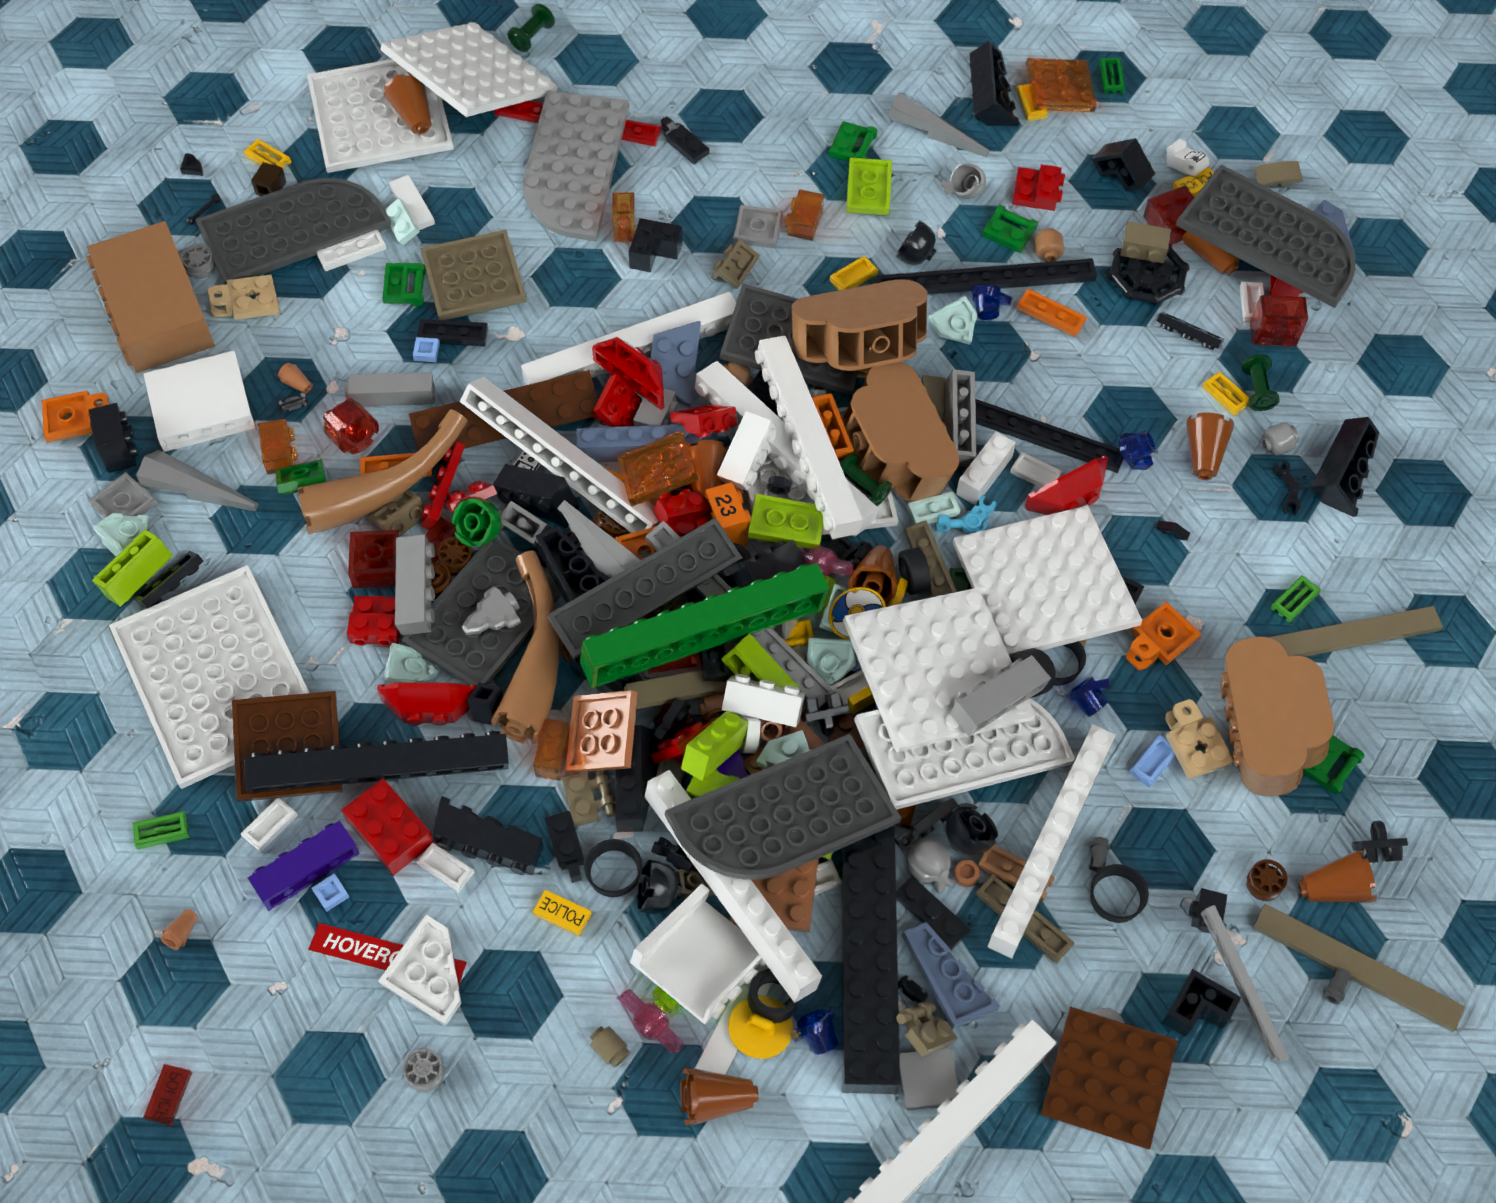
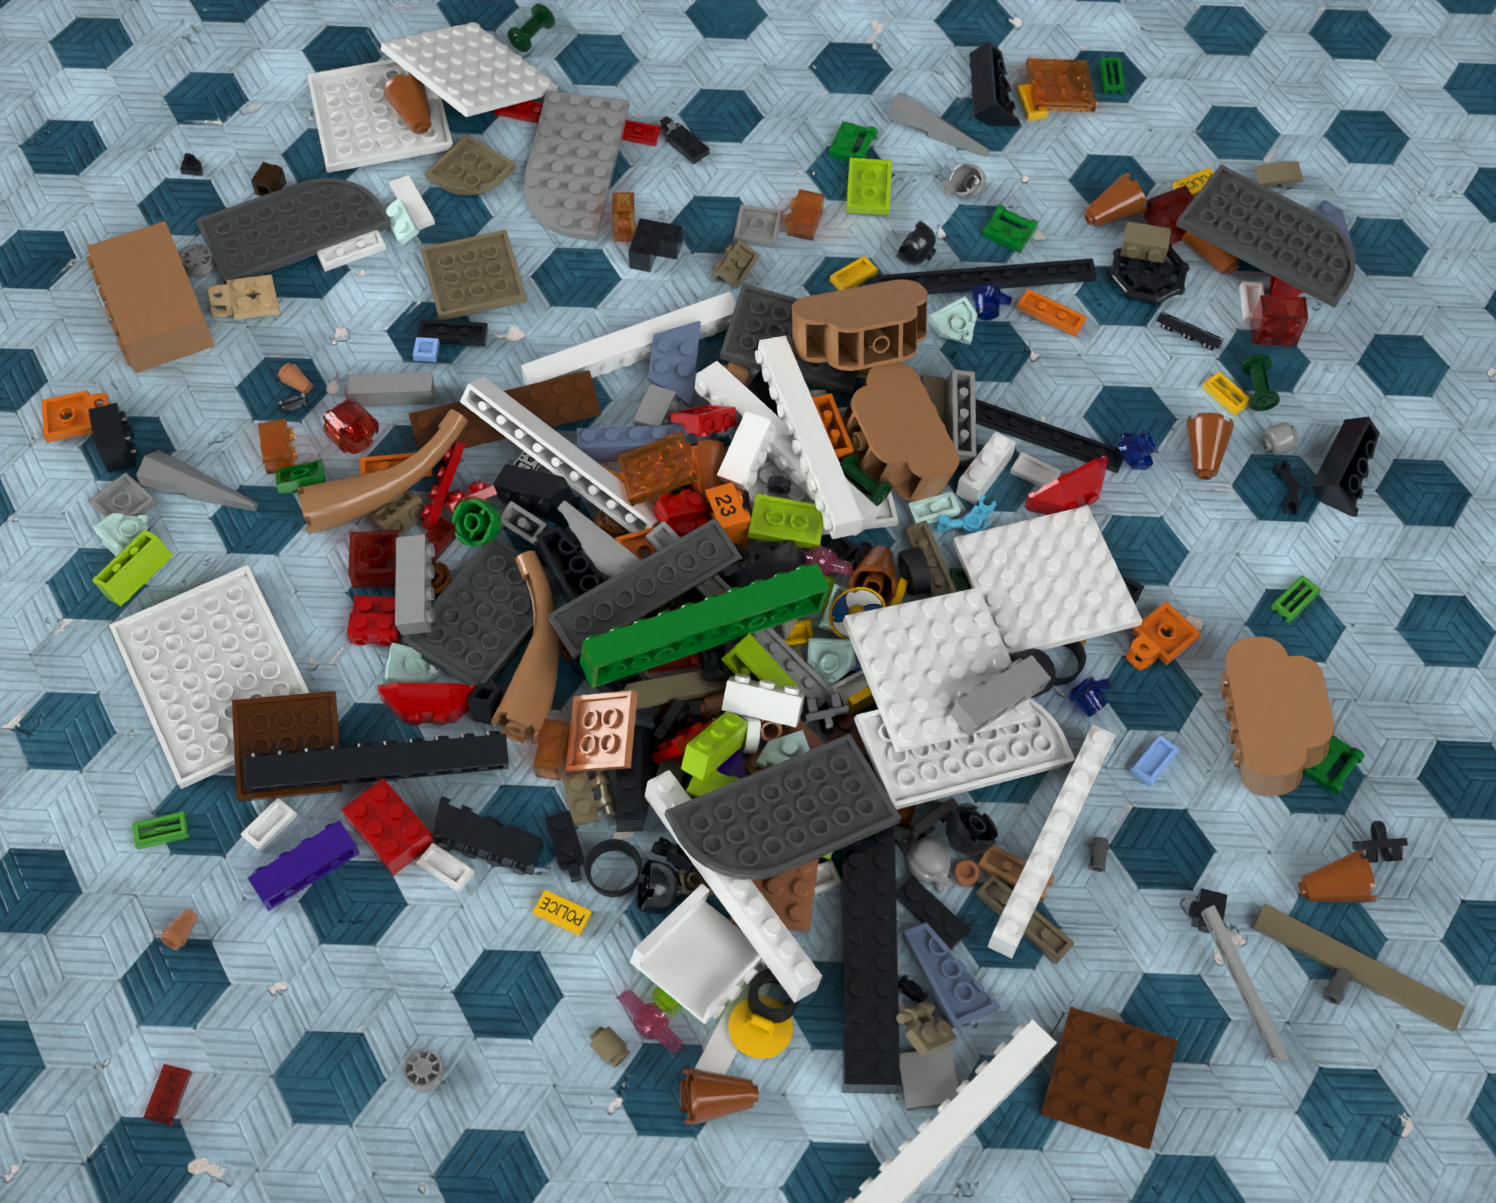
black plate [133,551,204,609] -> none
white panel [143,350,256,452] -> none
black hinge [186,194,221,225] -> none
yellow tile [244,139,291,169] -> none
red sticker [308,923,467,985] -> none
light blue plate [312,873,349,912] -> none
white plate [378,915,461,1026] -> none
green plate [382,263,426,307] -> none
reddish brown wheel [437,537,473,576] -> none
light grey rock [461,586,521,635] -> none
red wedge [592,337,664,410] -> none
red plate [593,374,642,427] -> none
clear blue piece [790,1007,838,1055] -> none
red plate [1012,164,1065,211] -> none
medium nougat head [1035,228,1065,262] -> none
black tyre [1090,864,1149,923] -> none
black brick [1091,138,1156,191] -> none
black tile [1156,520,1190,541] -> none
black brick [1162,969,1242,1037] -> none
tan plate [1165,699,1234,780] -> none
white leg [1166,139,1209,176] -> none
reddish brown wheel [1246,859,1288,901] -> none
dark tan tile [1268,606,1443,657] -> none
none -> dark tan plate [425,134,516,195]
none -> dark orange cone [1084,173,1148,227]

